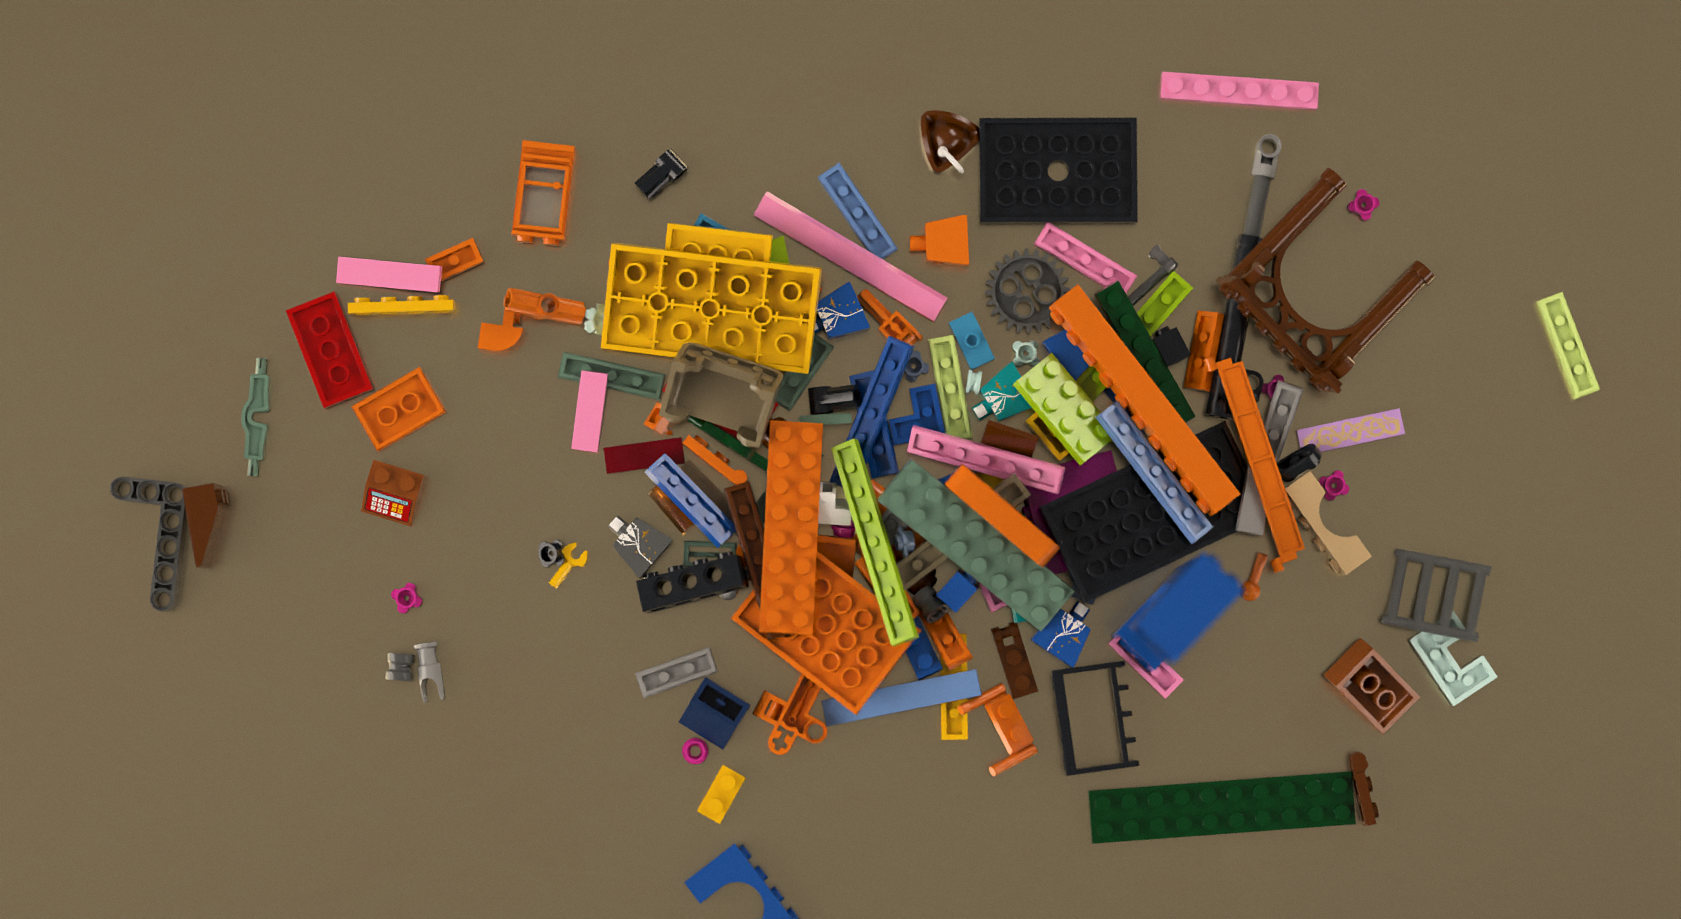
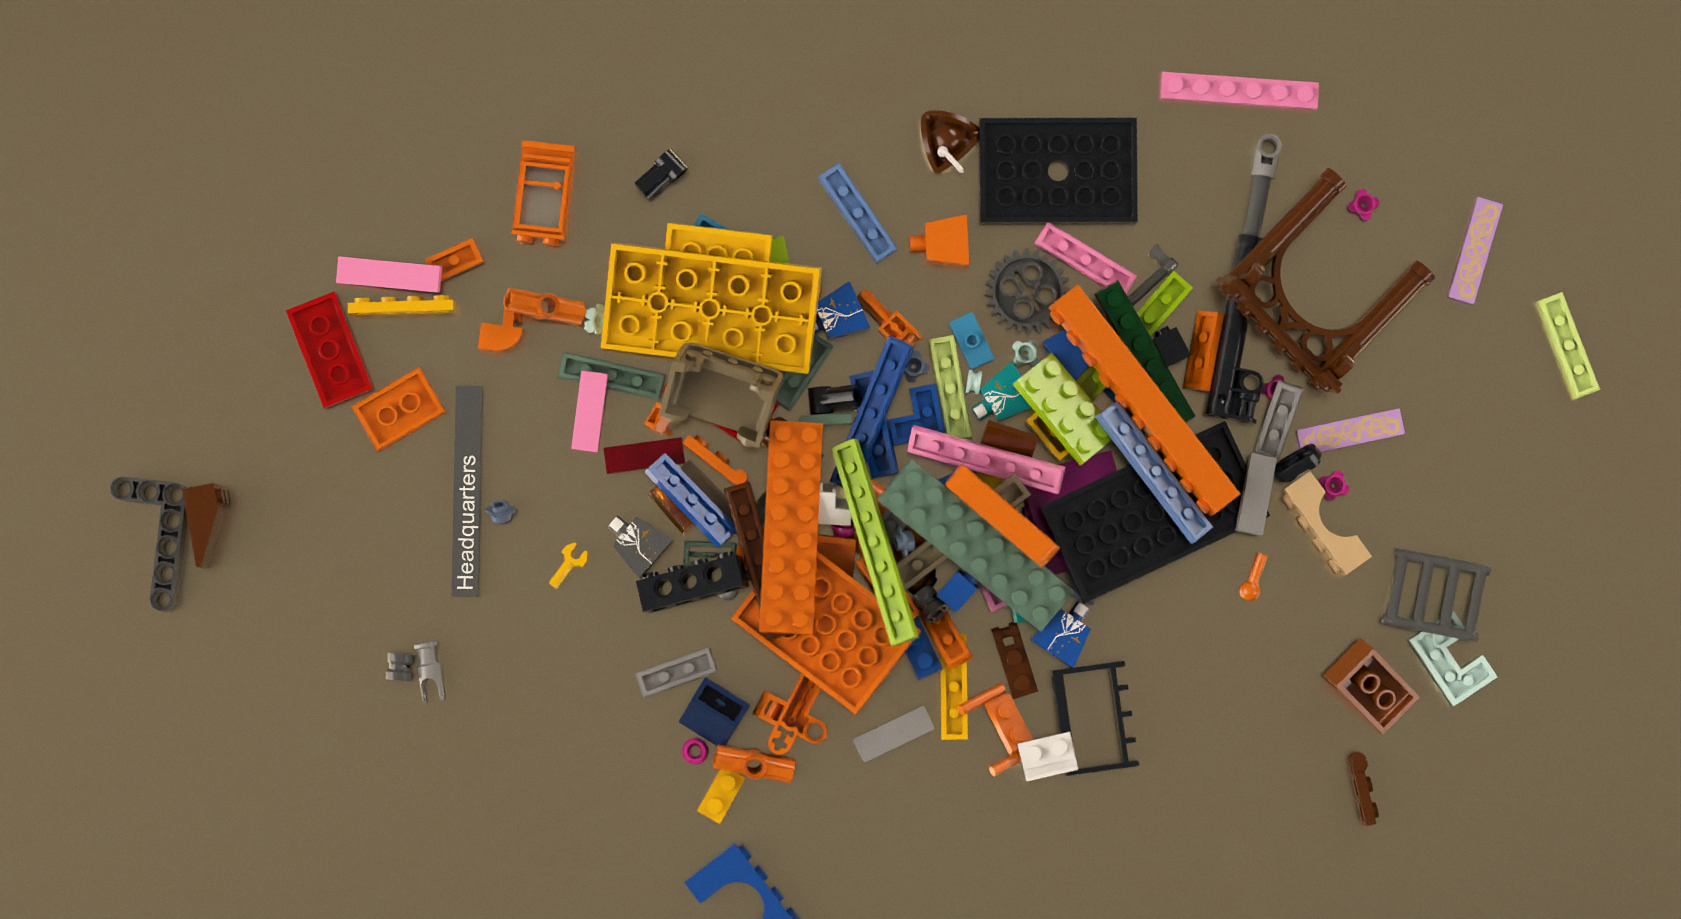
sand green piece [241,358,270,477] -> none
dark orange slope [361,460,427,527] -> none
dark pink plate [391,583,422,613] -> none
black plate [538,540,565,567] -> none
dark green piece [687,416,768,472] -> none
bright pink tile [754,191,947,321] -> none
medium blue tile [821,669,982,726] -> none
dark green plate [1088,771,1356,844] -> none
bright pink plate [1108,637,1184,699] -> none
blue arch [1111,553,1244,672] -> none
orange piece [1204,357,1305,573] -> none
none -> dark grey tile [451,386,483,597]
none -> sand blue plate [485,500,516,523]
none -> orange piece [713,744,796,783]
none -> light grey tile [853,705,935,763]
none -> white plate [1018,732,1079,782]
none -> tile [1447,197,1503,305]

